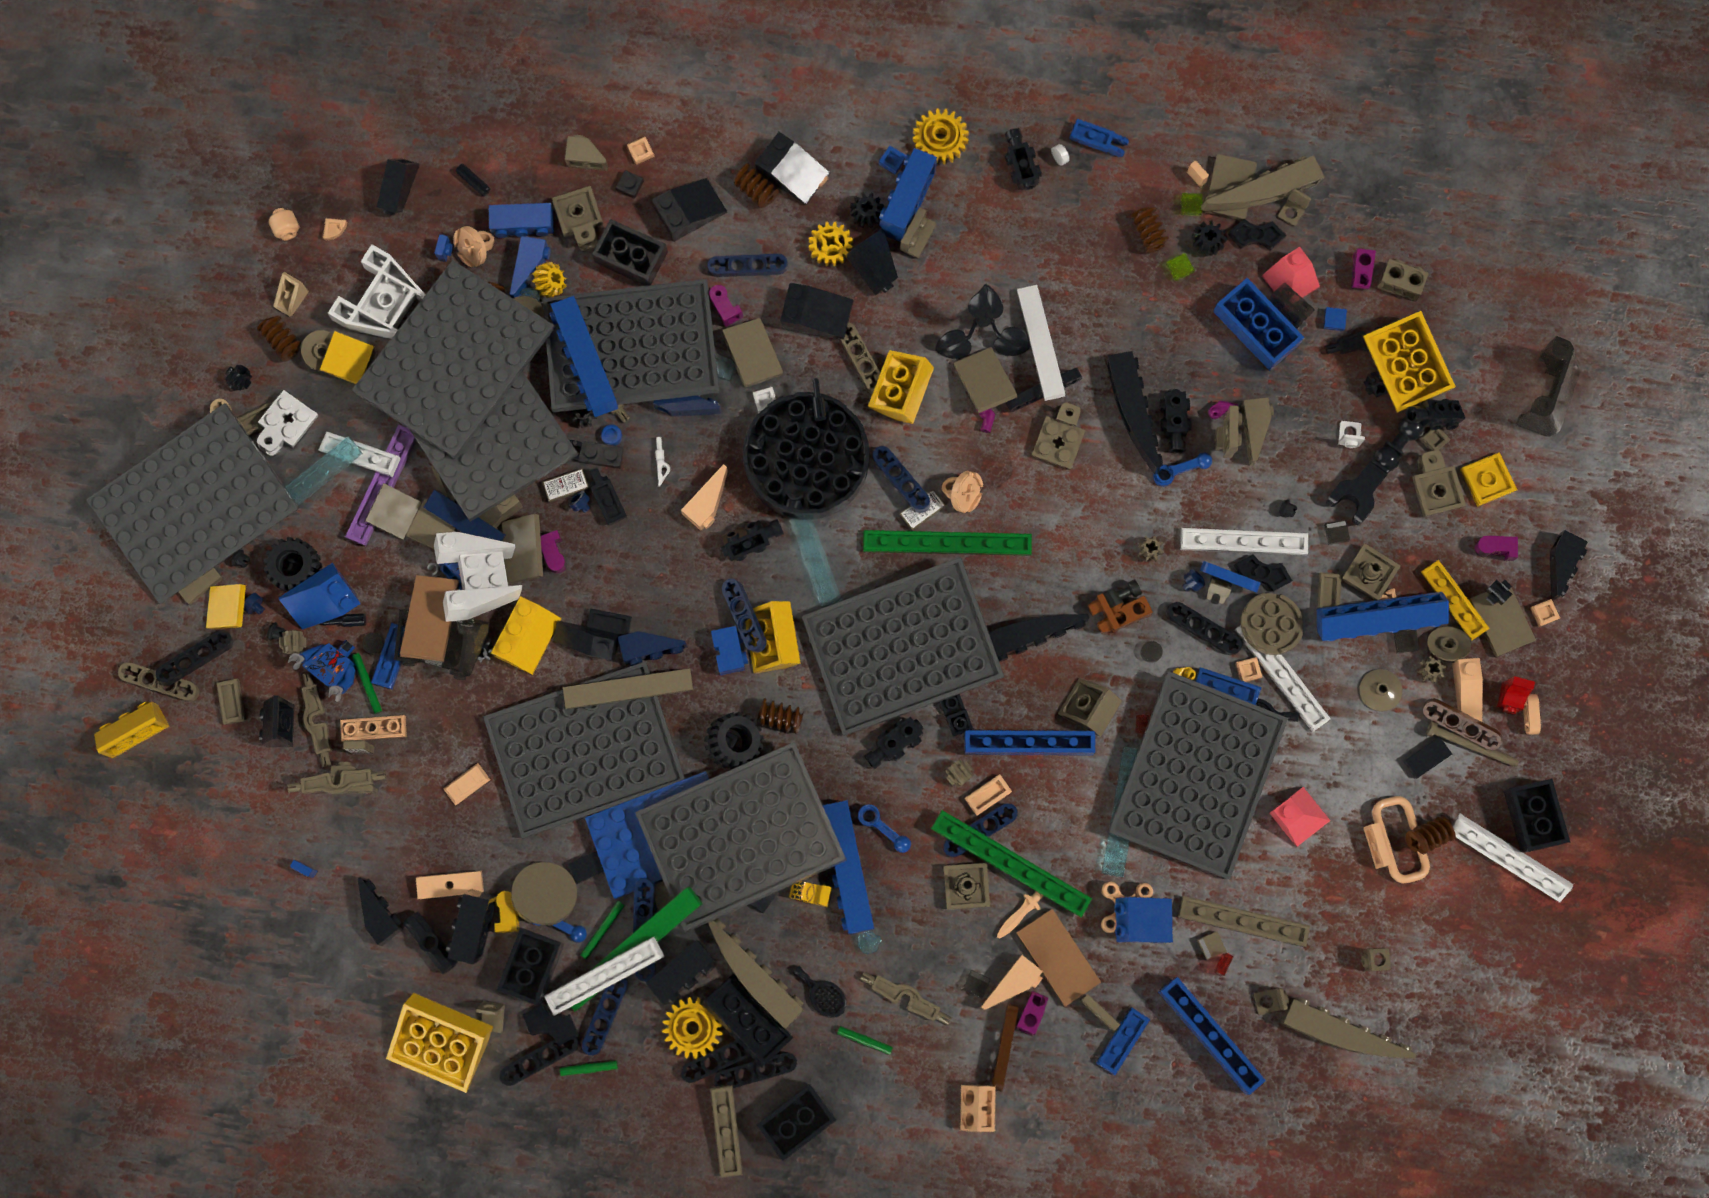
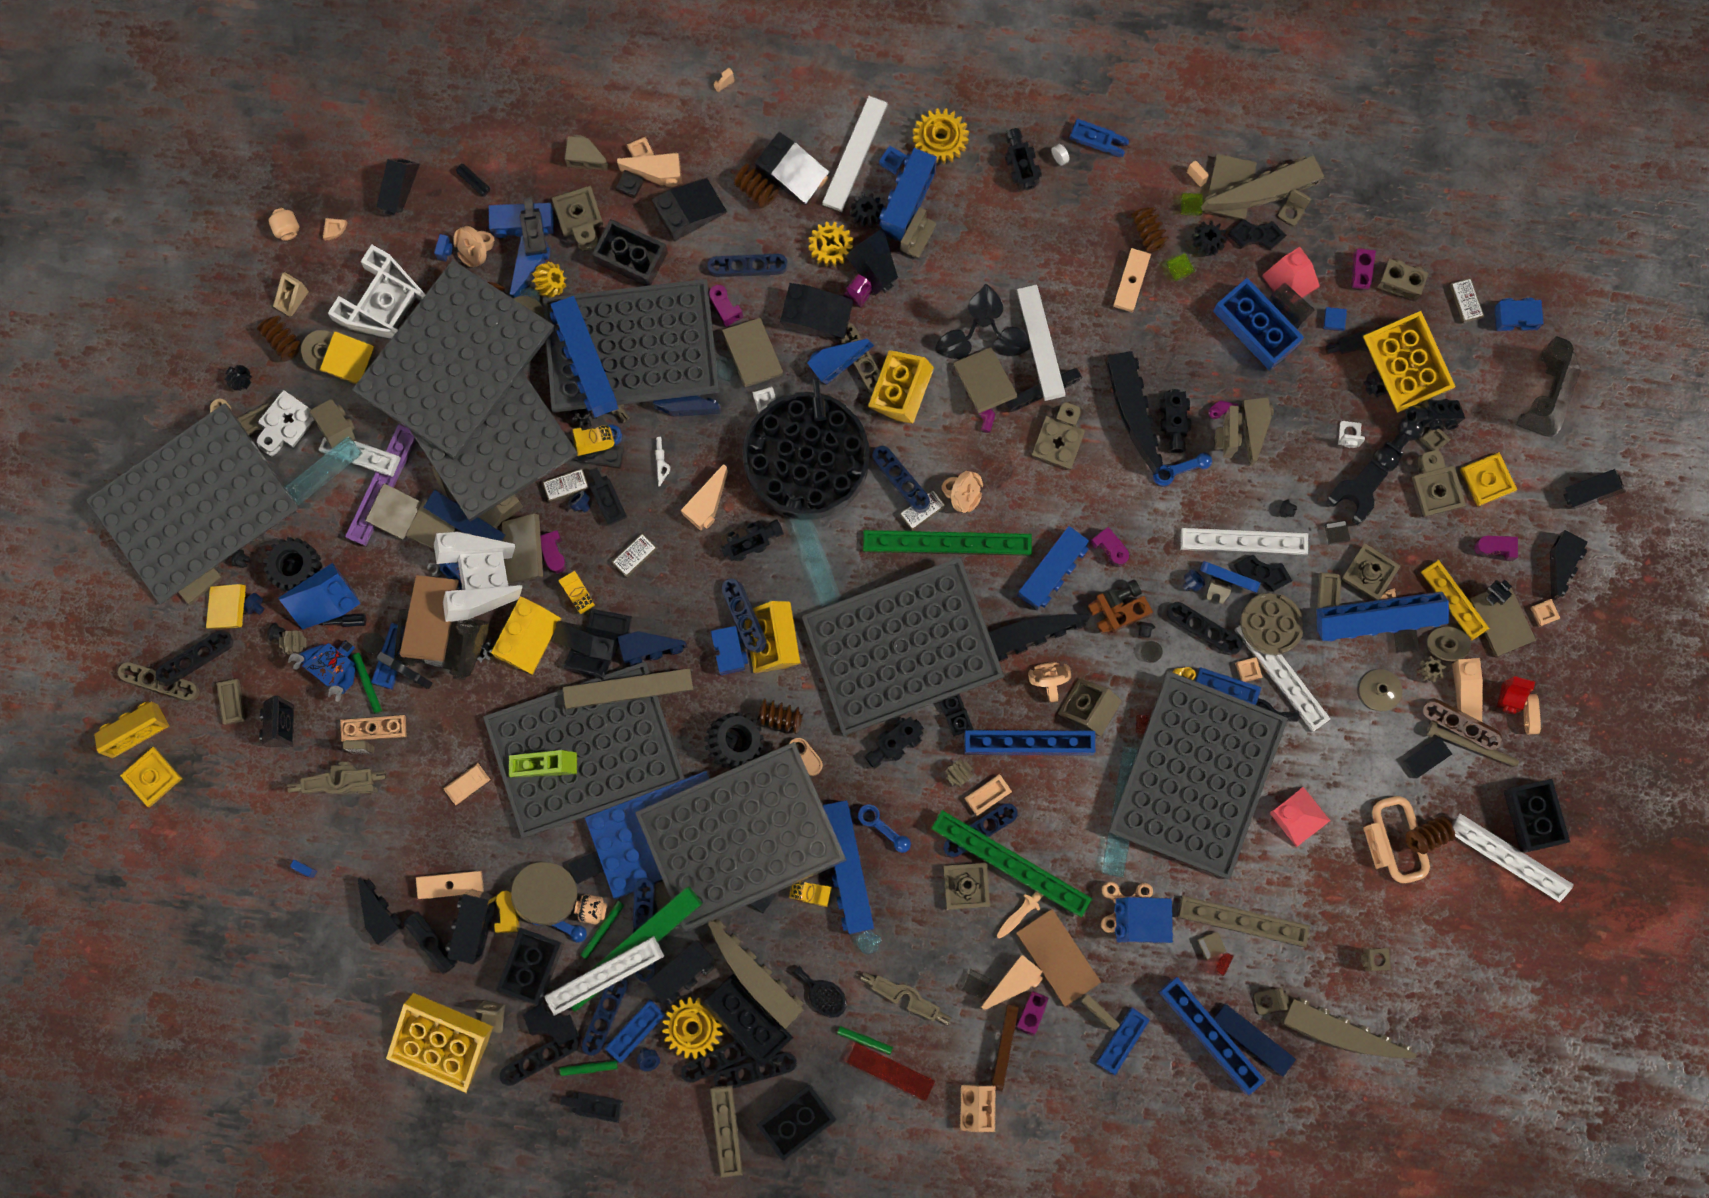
dark tan piece [302,673,332,767] -> none
dark tan gear [1137,536,1164,562] -> none
none -> yellow tile [120,747,182,808]
none -> dark tan brick [309,399,355,450]
none -> black tile [377,652,433,689]
none -> lime slope [509,750,577,777]
none -> black hinge [520,197,547,256]
none -> yellow leg [558,571,595,614]
none -> black hinge [560,1092,623,1123]
none -> black tile [563,649,611,680]
none -> yellow leg [573,426,615,456]
none -> light nougat head [574,894,607,924]
none -> blue tile [605,999,666,1064]
none -> tile [612,533,657,578]
none -> light nougat slope [617,153,682,187]
none -> dark blue tile [637,1048,660,1072]
none -> light nougat tile [714,68,734,92]
none -> light nougat piece [789,738,823,776]
none -> blue slope [807,339,874,385]
none -> white tile [823,96,888,212]
none -> magenta leg [844,274,872,308]
none -> clear red tile [847,1042,935,1101]
none -> blue brick [1017,526,1089,611]
none -> light nougat tile [1028,662,1071,703]
none -> magenta leg [1090,527,1129,567]
none -> light nougat tile [1113,248,1151,313]
none -> black piece [1137,621,1156,638]
none -> dark blue tile [1213,1004,1296,1077]
none -> tile [1450,278,1484,323]
none -> blue brick [1494,297,1544,331]
none -> black slope [1563,469,1626,509]

